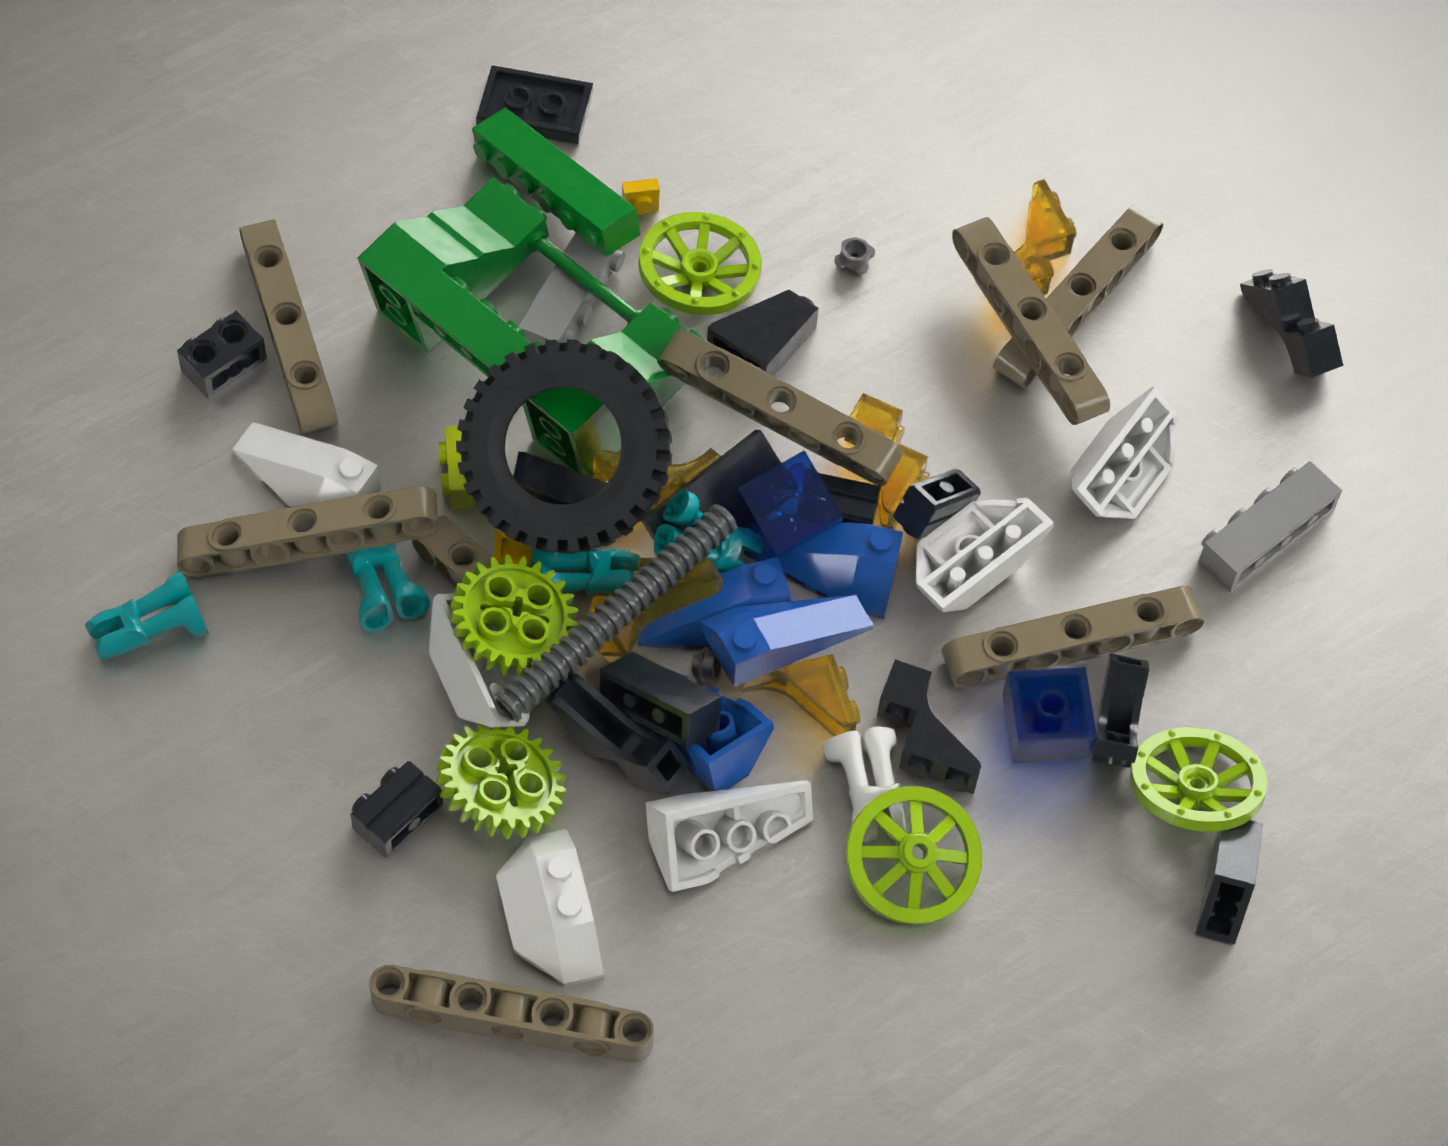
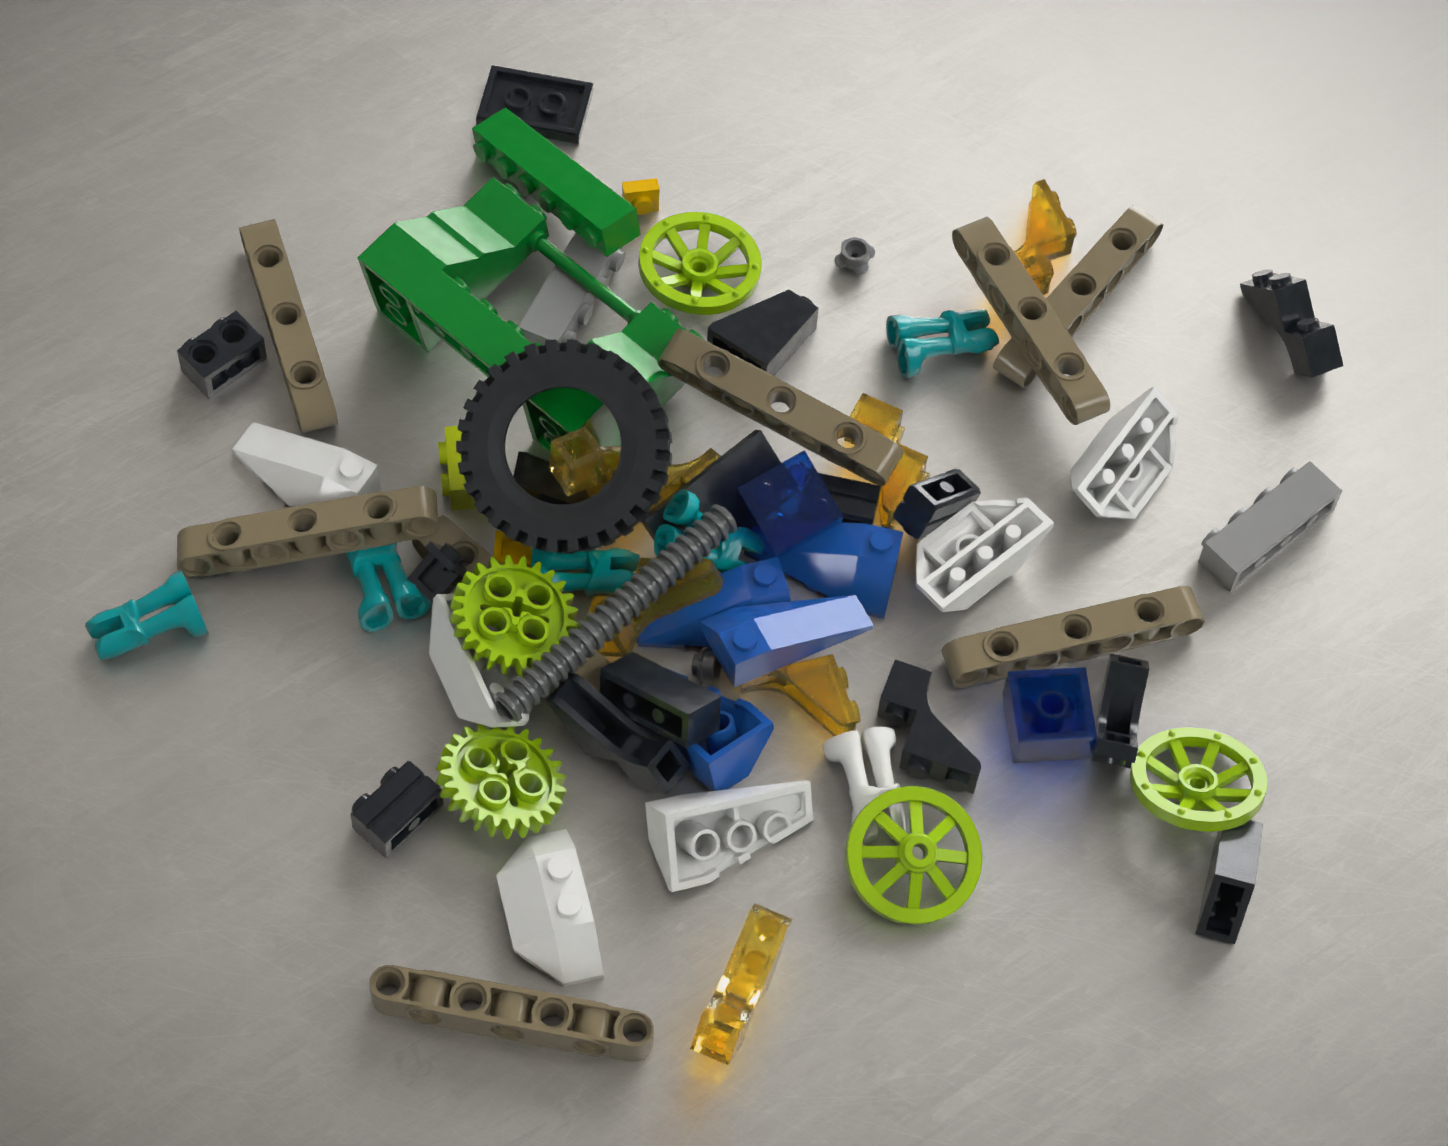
none -> black bracket [407,541,469,604]
none -> clear yellow arch [549,426,621,497]
none -> clear yellow arch [690,903,793,1065]
none -> teal piece [886,309,999,379]

